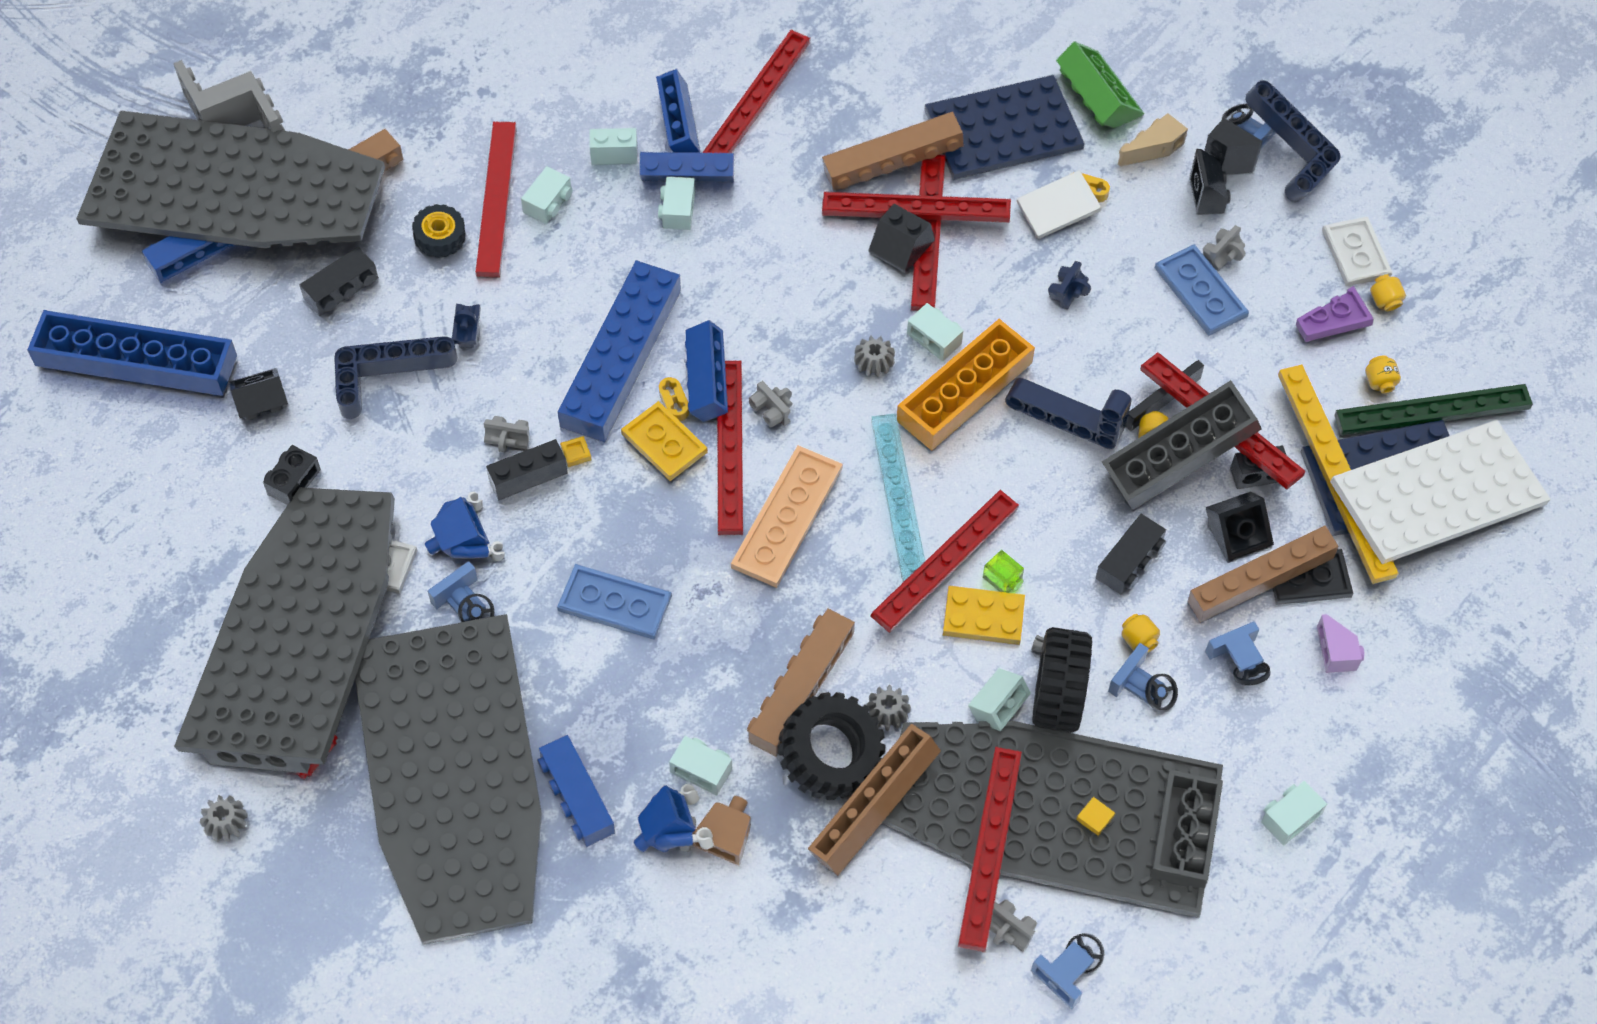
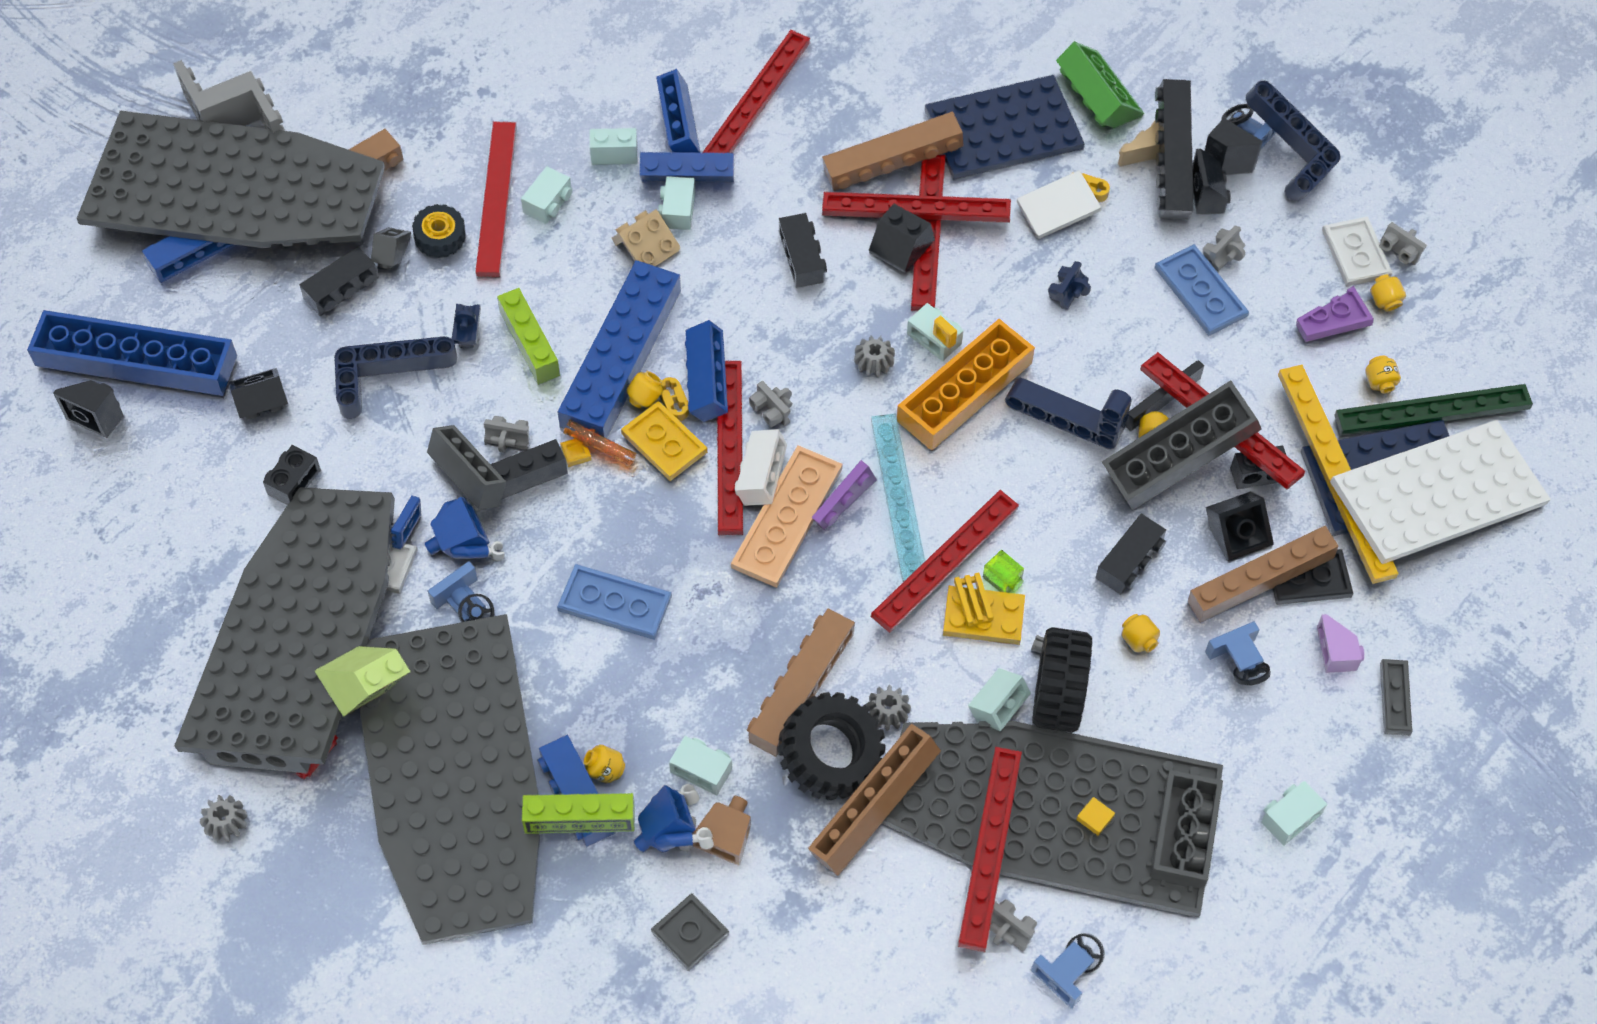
medium blue piece [1108,643,1178,710] -> none
none -> black slope [53,380,124,438]
none -> yellowish green slope [315,646,411,717]
none -> dark grey slope [371,227,411,269]
none -> blue tile [391,495,421,550]
none -> dark grey brick [427,425,506,510]
none -> lime brick [497,287,560,385]
none -> lime brick [522,793,635,834]
none -> clear orange pin [563,419,637,467]
none -> yellow head [584,744,625,784]
none -> tan bracket [611,209,680,266]
none -> yellow head [626,371,663,408]
none -> dark grey plate [651,893,729,971]
none -> white brick [735,429,787,506]
none -> black brick [779,213,827,288]
none -> medium lavender wing [812,460,877,530]
none -> yellow tile [933,315,957,349]
none -> yellow tile [954,572,993,626]
none -> black brick [1155,79,1194,220]
none -> light grey hips [1379,222,1427,265]
none -> dark grey tile [1380,659,1413,736]

